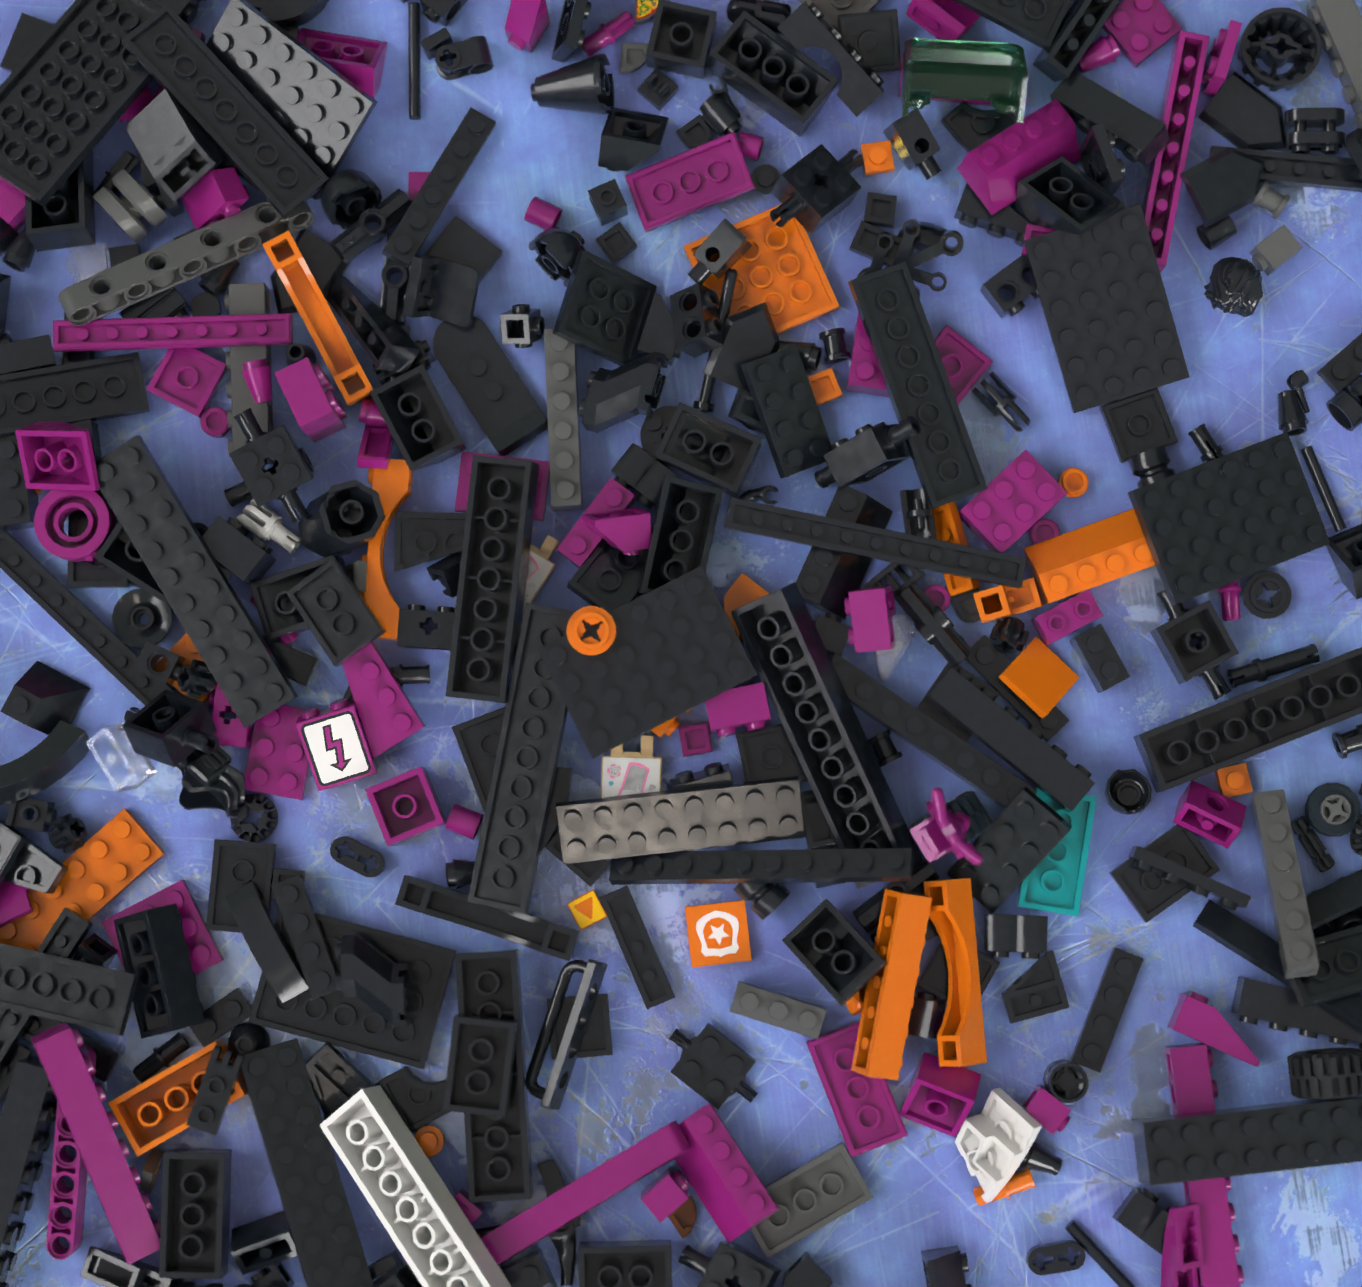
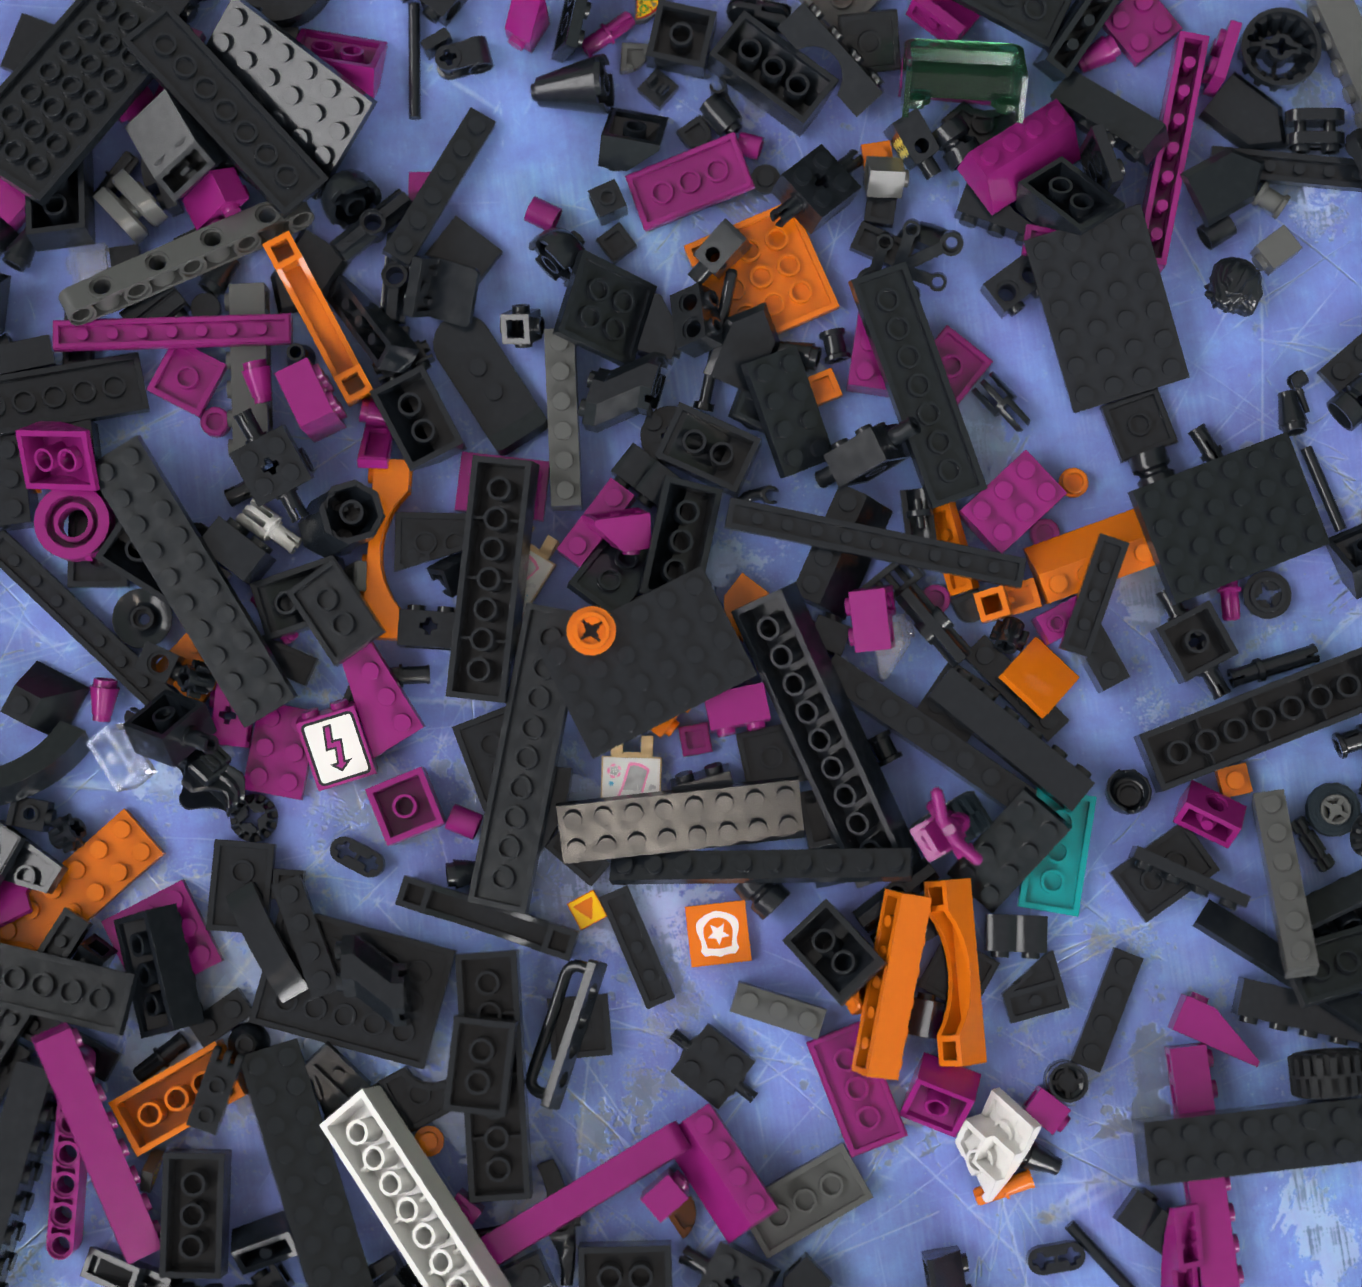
none -> magenta cone [90,677,120,722]
none -> dark grey brick [862,156,909,199]
none -> black wheel [932,115,980,172]
none -> black plate [1059,533,1130,659]

